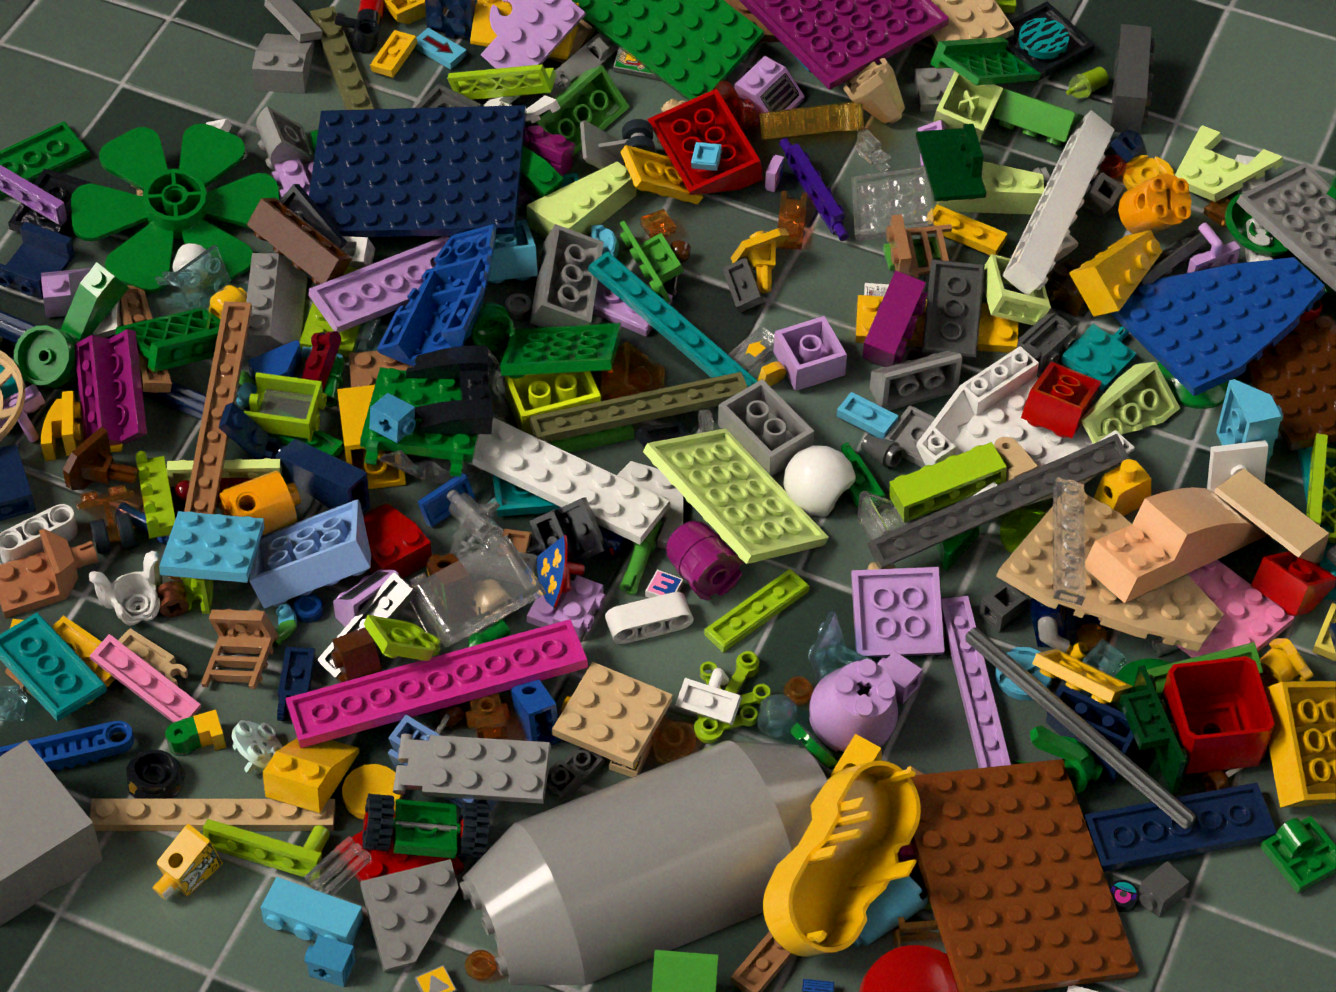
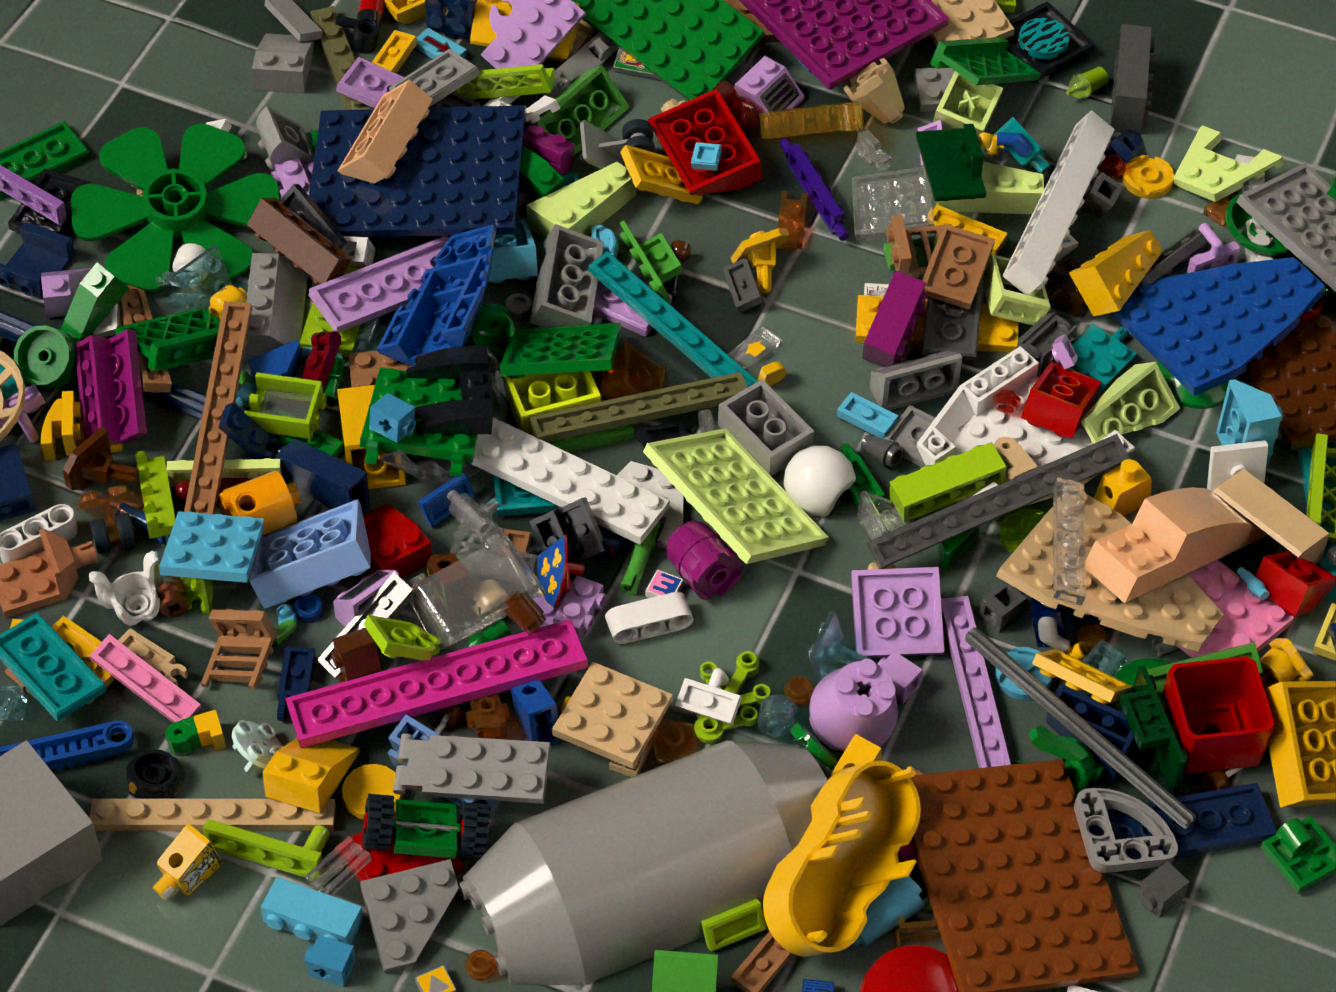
dark grey slope [546,746,606,800] -> none
clear orange plate [640,209,676,239] -> none
lime tile [704,568,810,653] -> none
lavender tile [765,155,784,192] -> none
lavender brick [773,316,847,391] -> none
bright green slope [993,88,1084,146] -> none
tile [1109,880,1139,912] -> none
light orange cylinder [1118,173,1192,235] -> none
none -> lavender tile [336,57,405,108]
none -> light nougat slope [338,79,433,183]
none -> light grey tile [389,49,480,108]
none -> reddish brown brick [503,590,546,634]
none -> lime tile [701,899,767,952]
none -> medium nougat plate [922,224,995,310]
none -> torso [978,117,1050,174]
none -> clear red plate [993,390,1021,413]
none -> lavender plate [1052,334,1078,370]
none -> light grey beam [1074,788,1178,873]
none -> medium azure piece [1237,567,1269,600]

